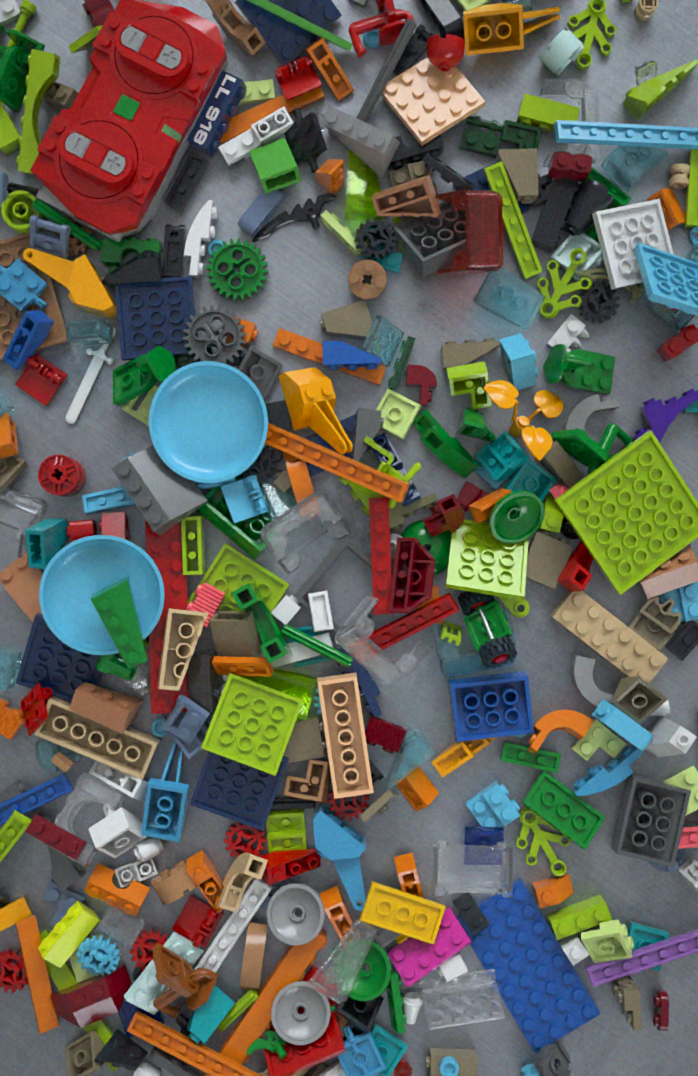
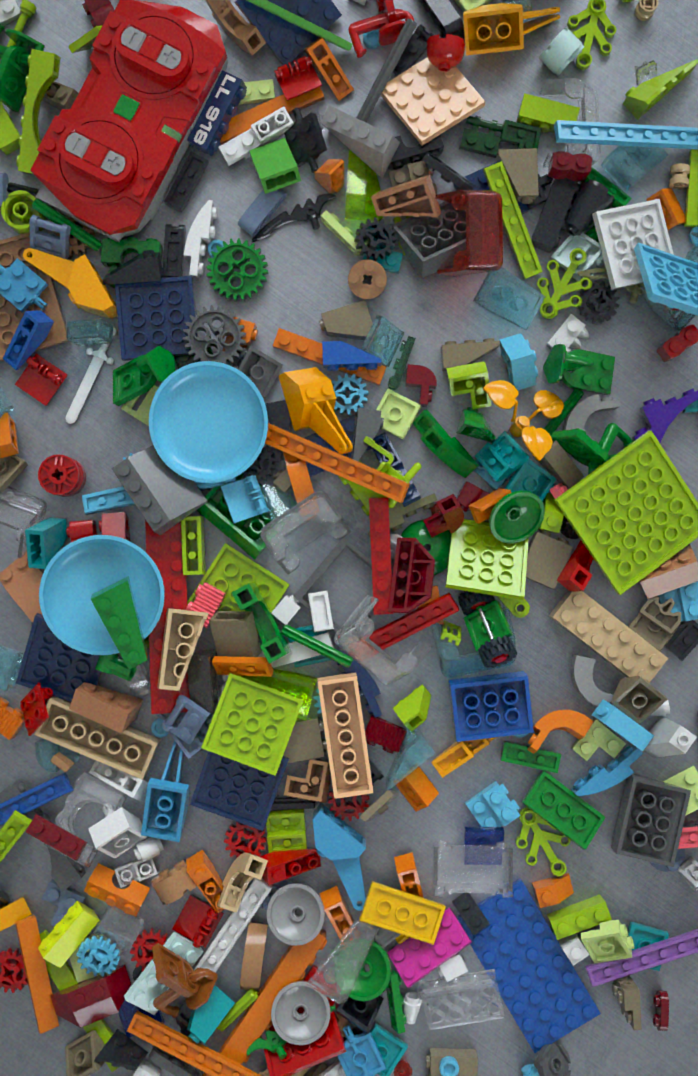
none -> medium azure gear [332,373,369,416]
none -> lime slope [393,684,431,732]
none -> green axle [544,389,584,436]

